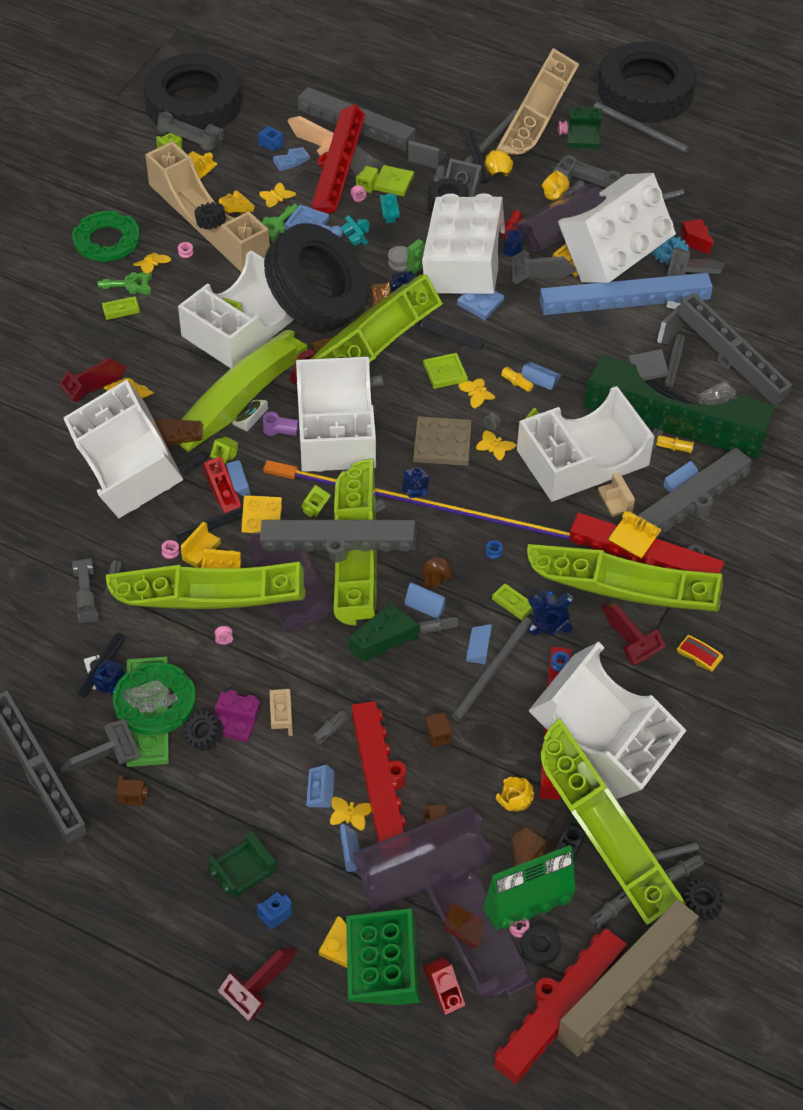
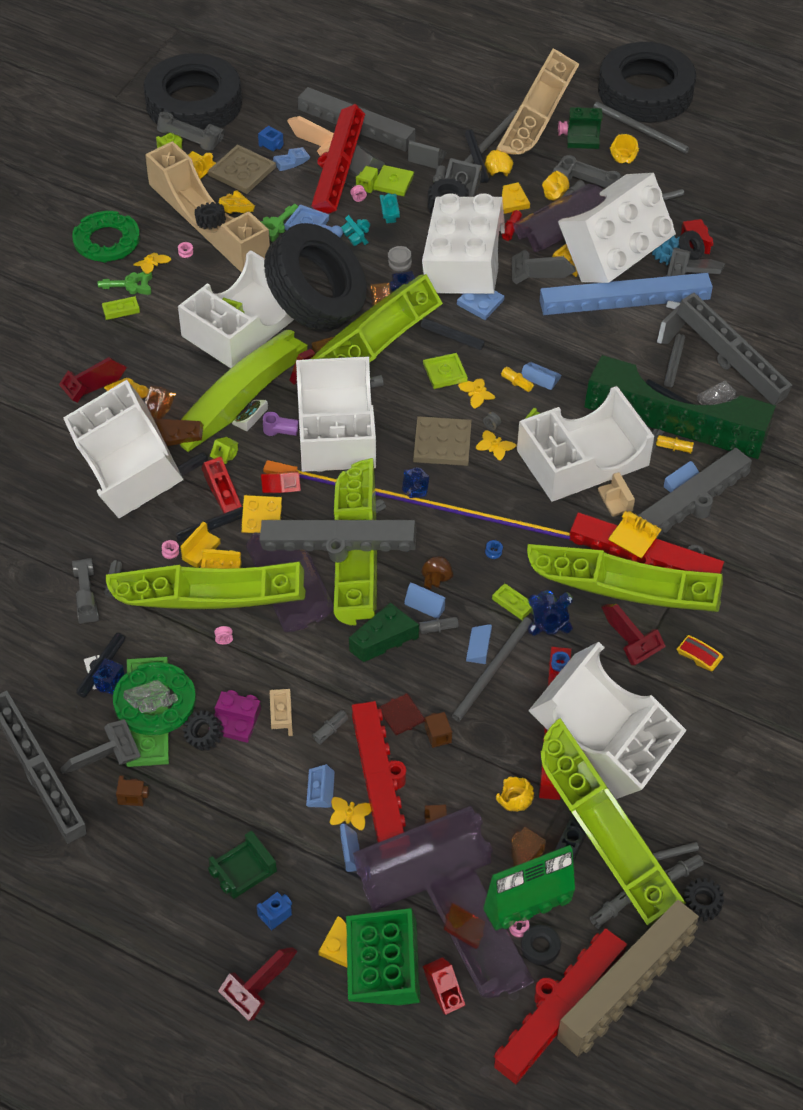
medium blue slope [226,460,251,497] -> none
yellow piece [259,183,296,208] -> none
lime brick [301,485,331,517] -> none
bright green plate [407,239,426,275] -> none
clear blue brick [504,229,524,257] -> none
dark grey slope [624,349,669,381] -> none
none -> clear orange slope [145,386,176,419]
none -> dark tan plate [208,145,276,194]
none -> red slope [261,471,301,493]
none -> clear red piece [378,694,425,735]
none -> yellow wing [502,182,530,214]
none -> yellow hair [610,134,639,164]
none -> black tyre [679,230,705,260]

